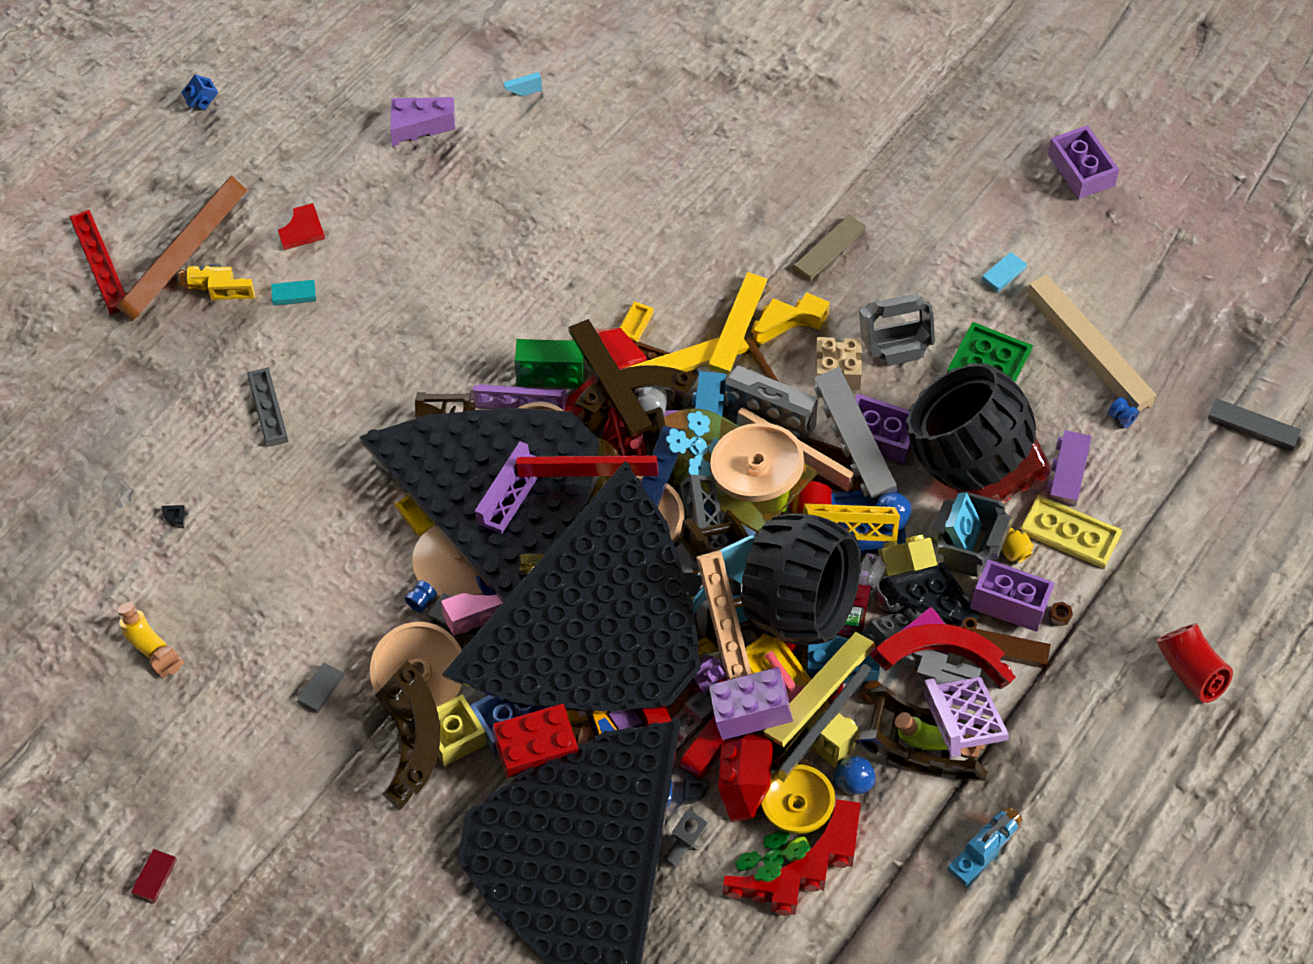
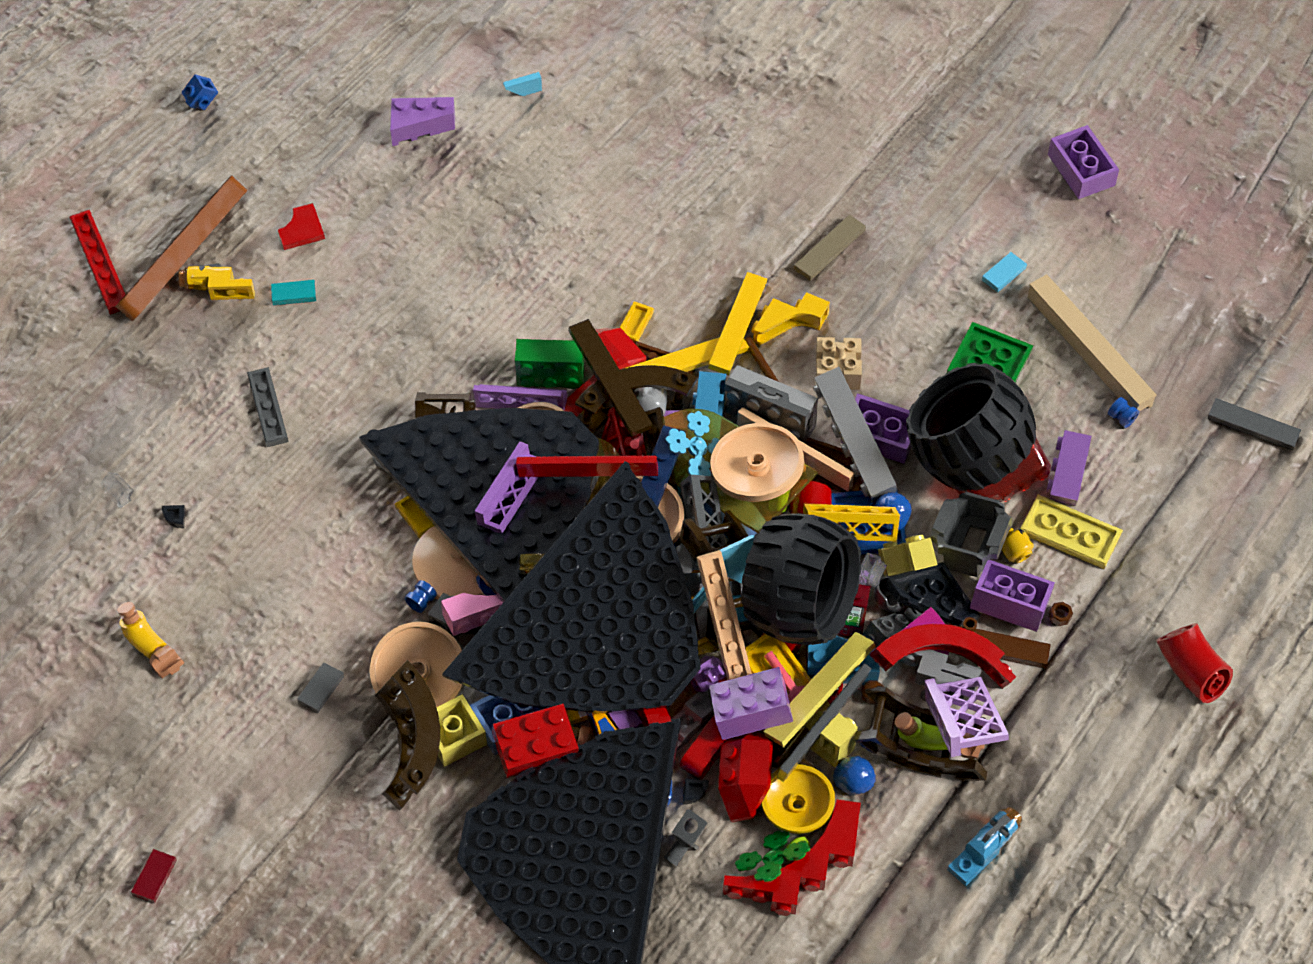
dark grey piece [859,294,935,366] -> none
medium azure plate [945,493,983,551] -> none

